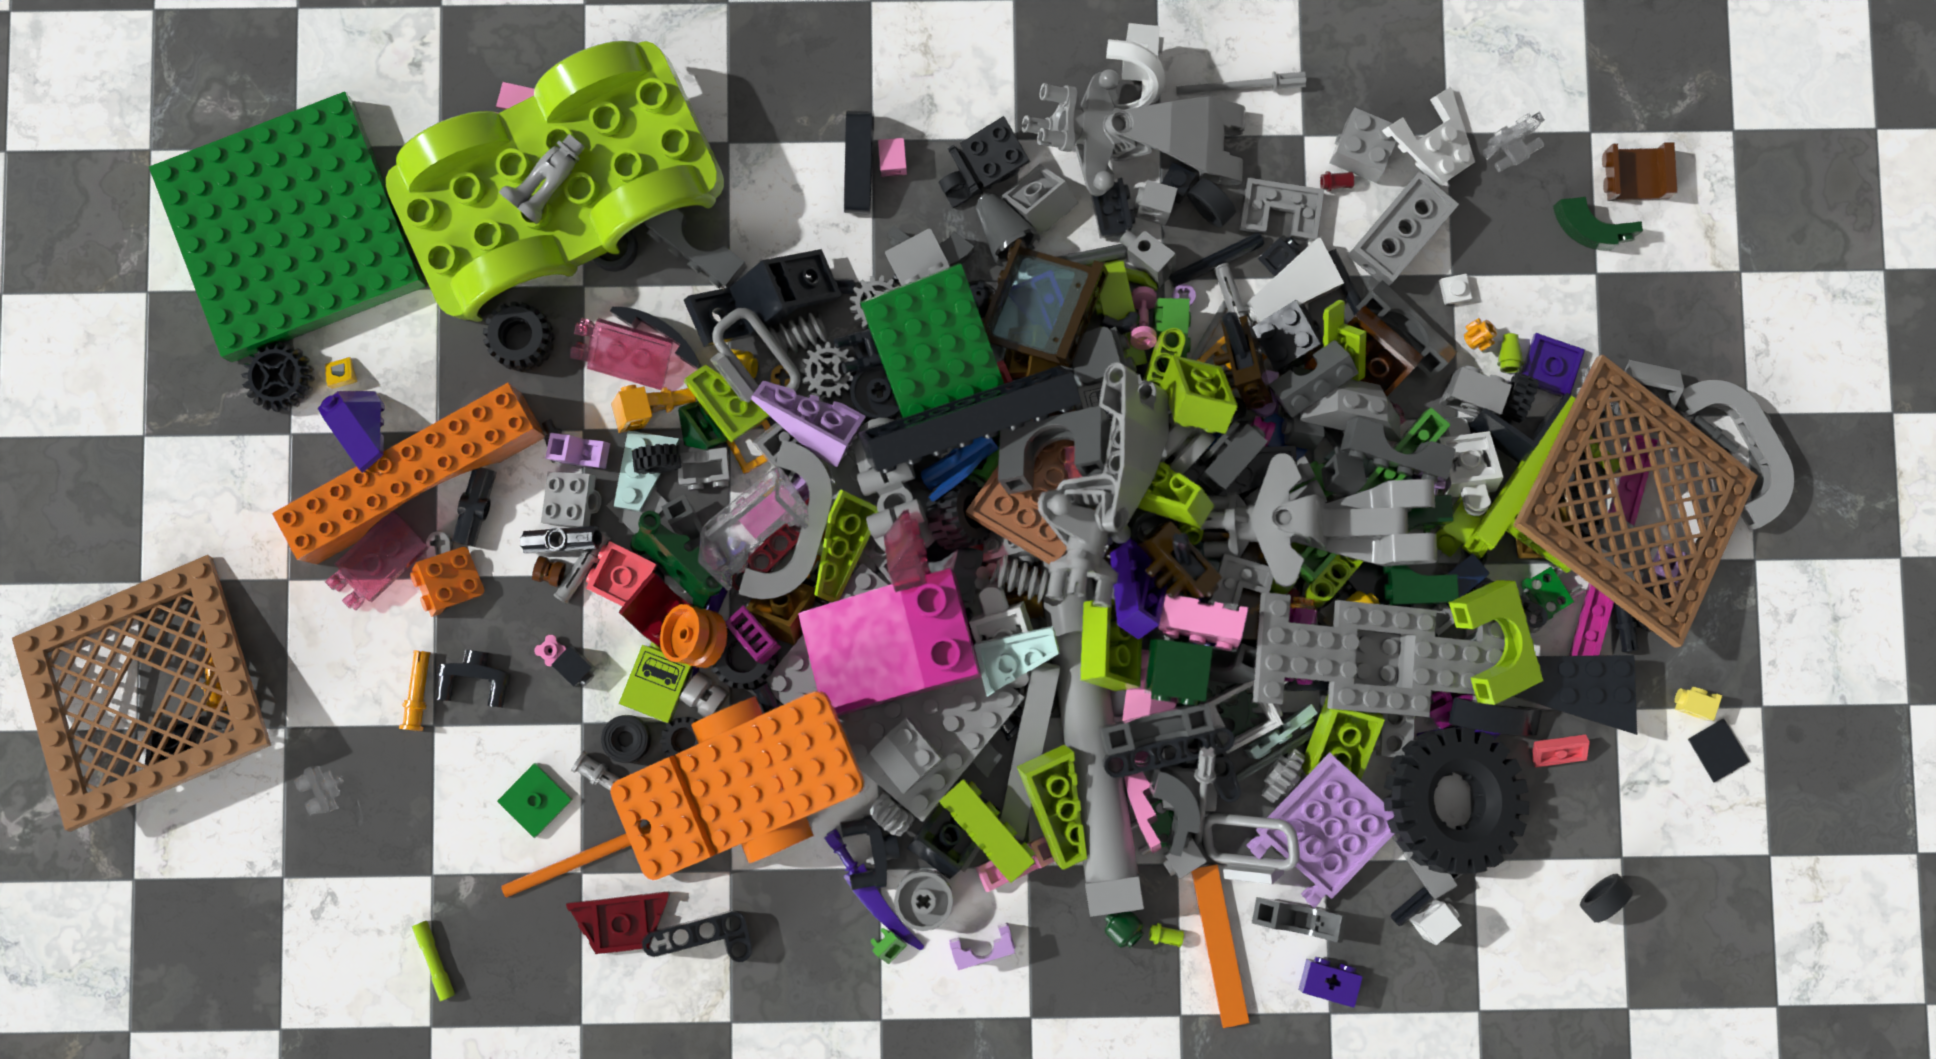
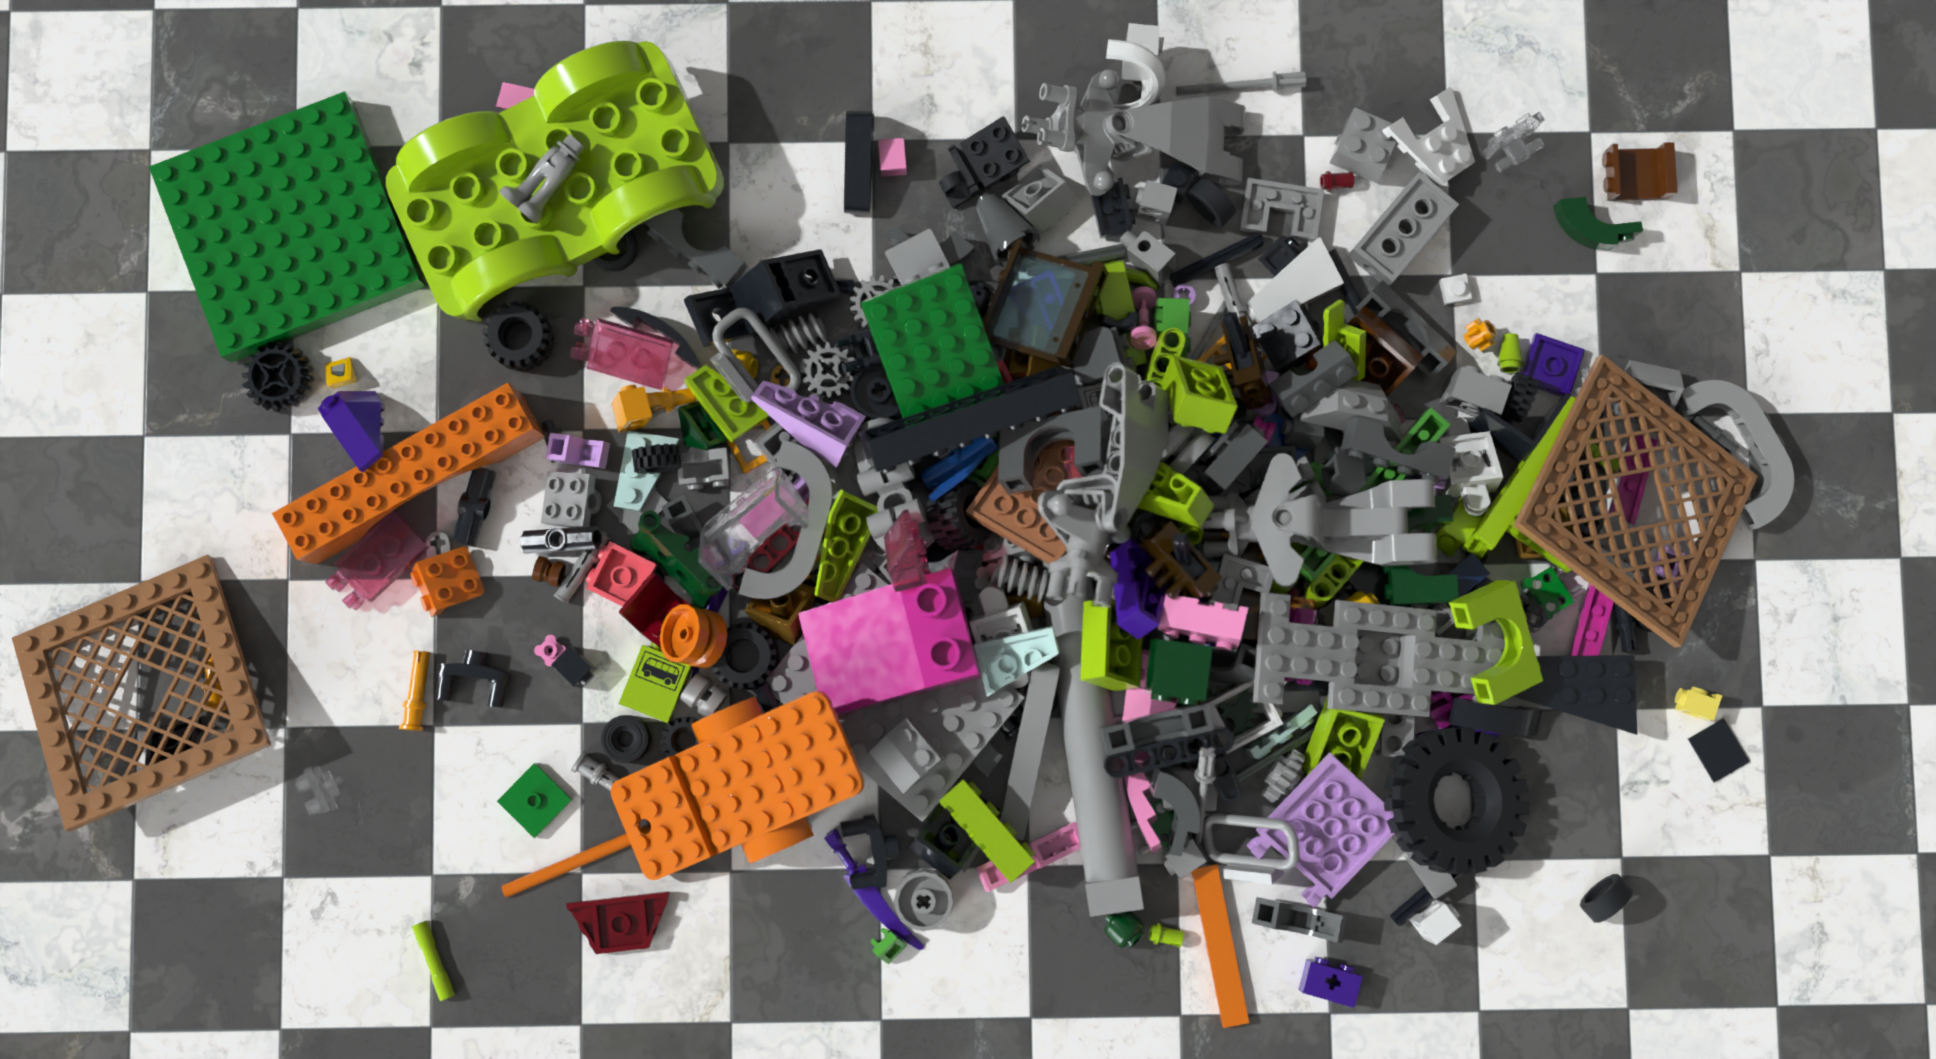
black beam [642,910,752,962] -> none
magenta slope [725,605,781,664] -> none
light grey gear [869,792,916,836] -> none
lavender piece [949,923,1015,970] -> none
lime wedge [1016,744,1087,870] -> none
coral plate [1532,734,1589,768] -> none

